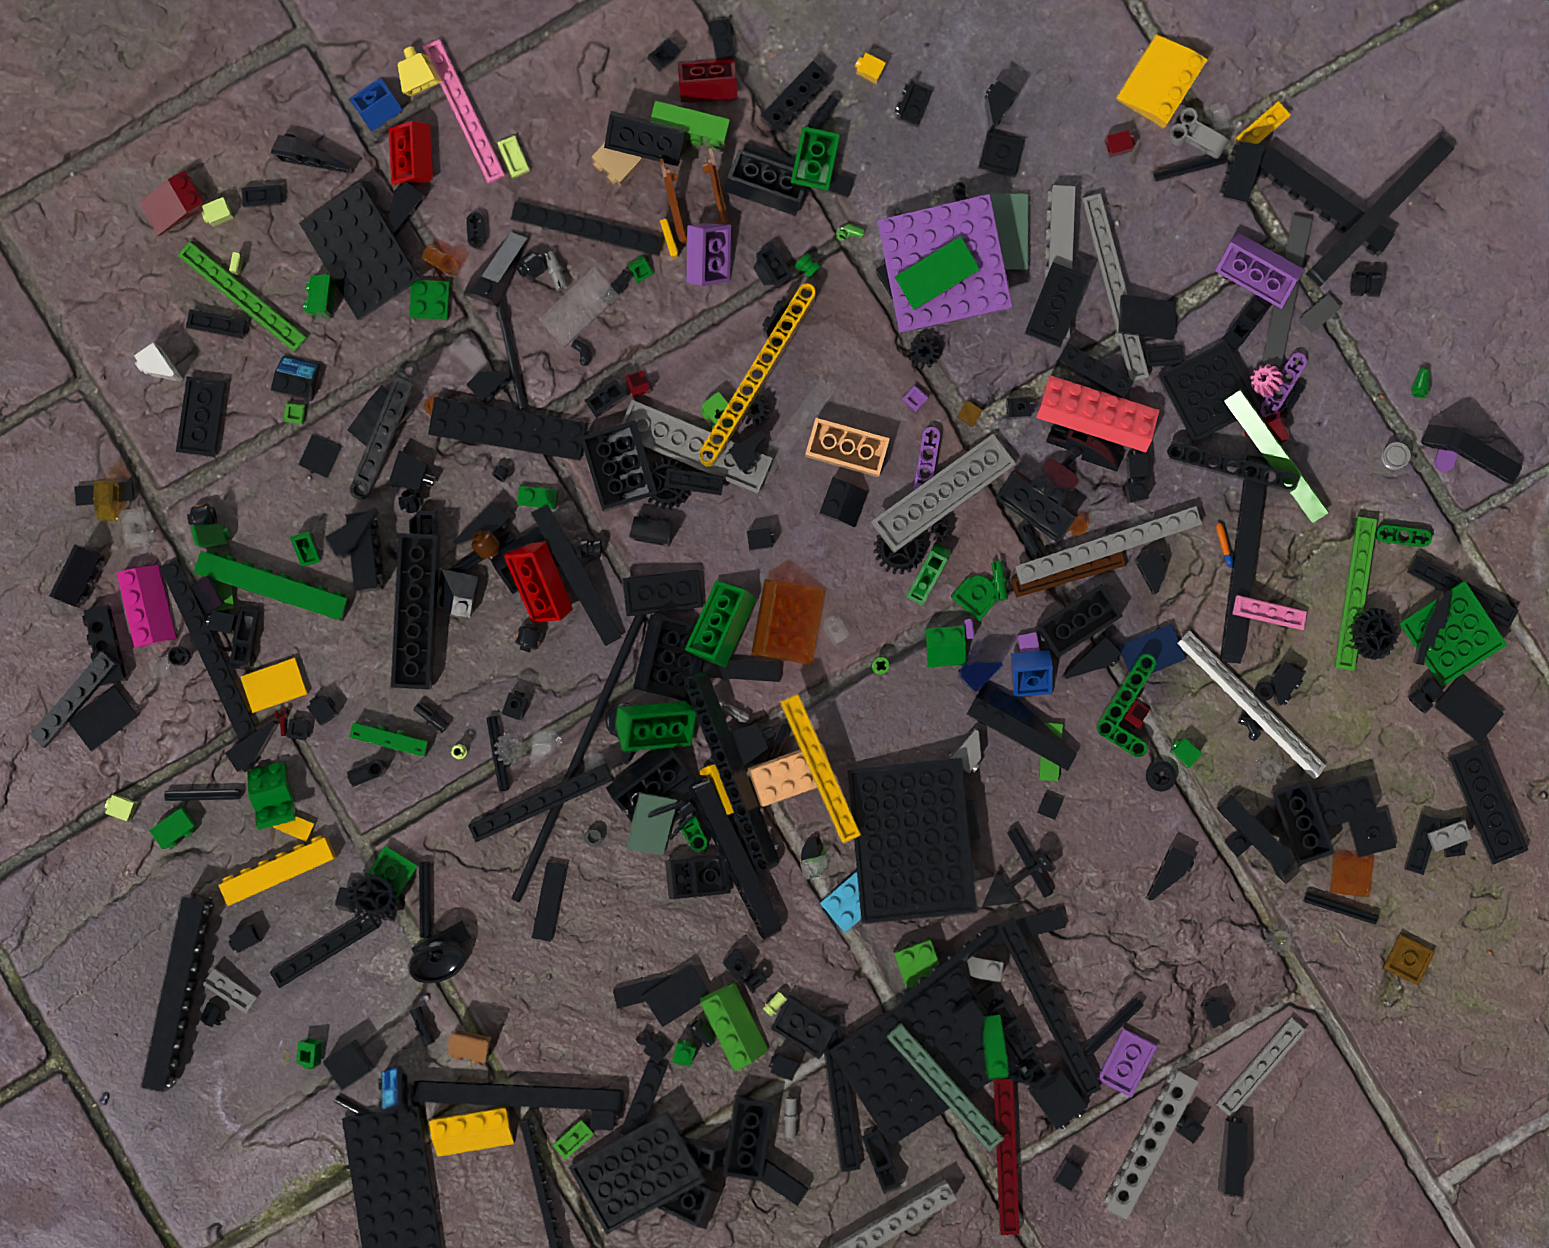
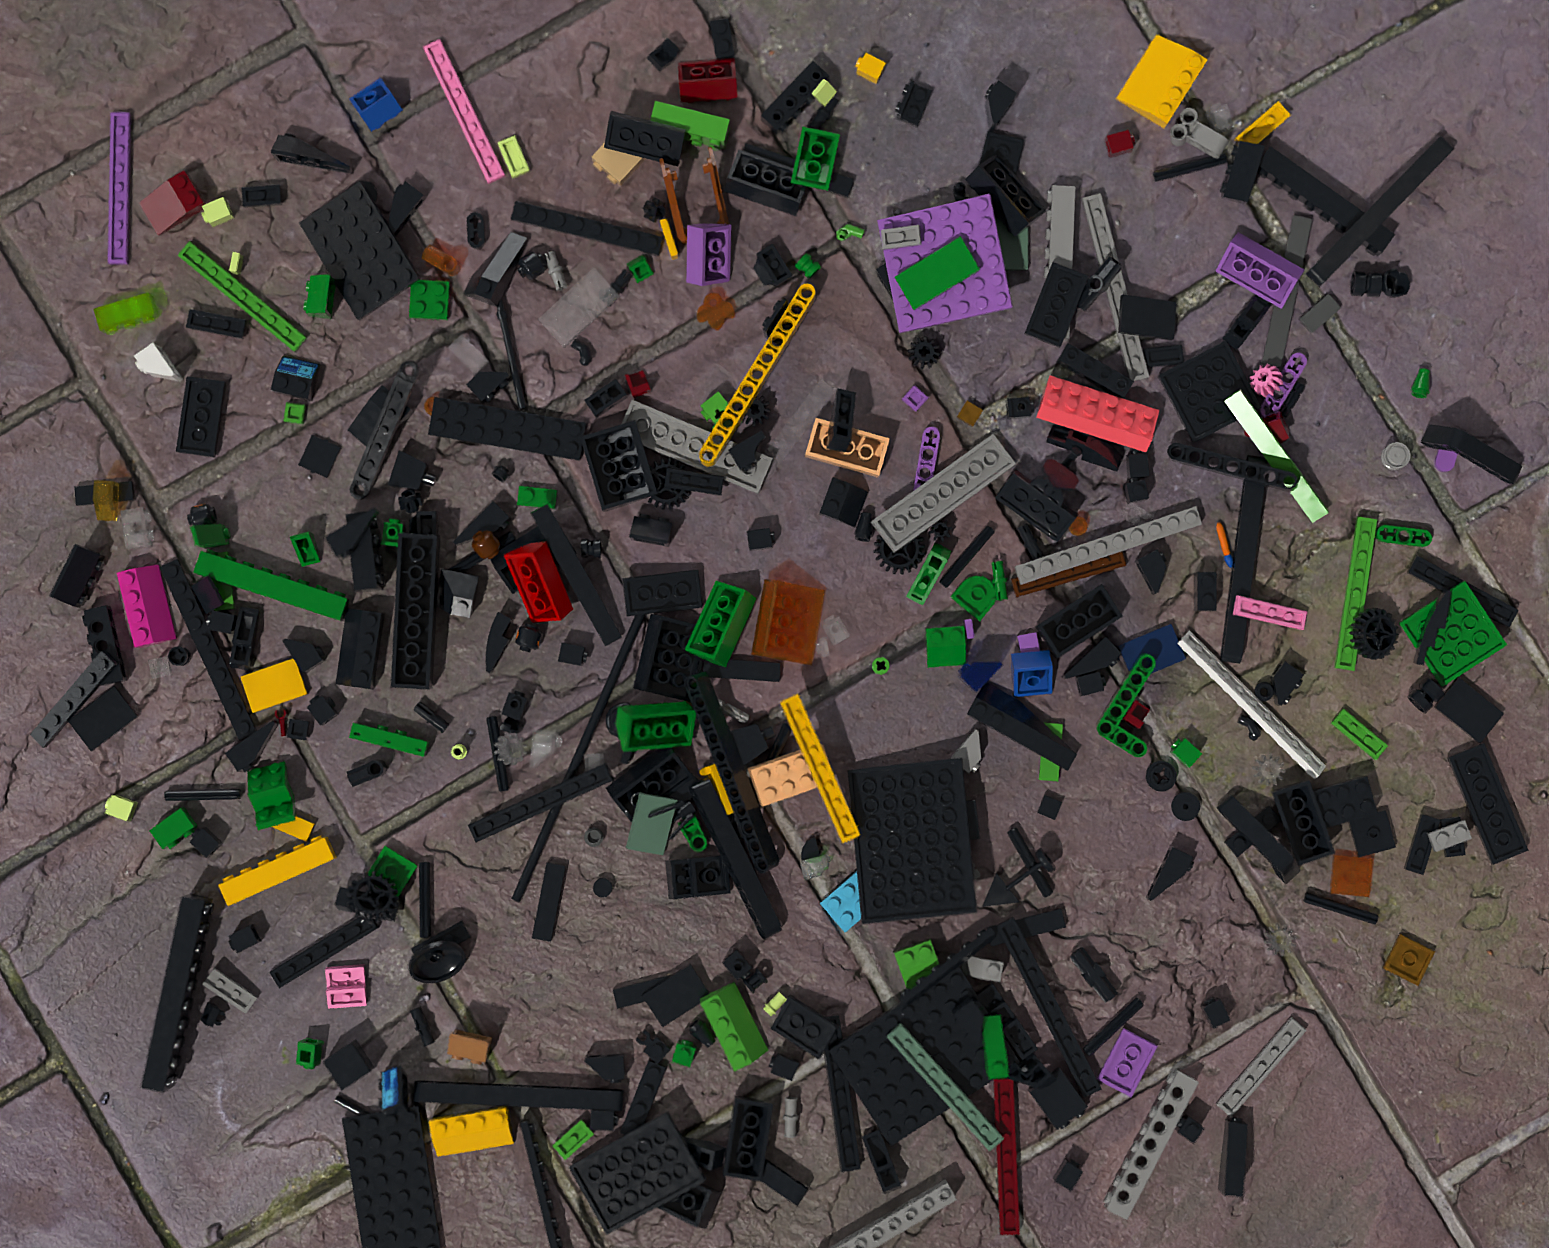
red slope [388,121,433,185] -> none
light yellow torso [398,47,442,96] -> none
none -> clear neon green brick [94,292,159,335]
none -> medium lavender tile [108,112,131,265]
none -> black brick [190,827,223,858]
none -> black slope [282,639,325,673]
none -> bright pink slope [325,964,367,1009]
none -> black slope [335,608,385,690]
none -> green brick [381,519,405,547]
none -> black slope [485,612,513,674]
none -> black tile [500,717,524,733]
none -> black brick [558,643,588,666]
none -> black slope [584,1053,626,1083]
none -> black tile [593,878,613,898]
none -> black gear [642,197,667,223]
none -> clear orange plate [697,293,735,331]
none -> yellowish green tile [811,79,837,106]
none -> clear plate [816,637,830,658]
none -> black slope [826,388,856,453]
none -> black cone [854,512,873,542]
none -> light grey plate [881,225,922,250]
none -> black axle [940,526,995,588]
none -> black slope [965,154,1046,237]
none -> black piece [1069,947,1118,1003]
none -> black brick [1075,672,1106,696]
none -> black piece [1077,256,1123,311]
none -> black piece [1171,792,1200,821]
none -> black brick [1194,572,1217,612]
none -> bright green tile [1331,709,1388,760]
none -> black hair [1382,269,1410,298]

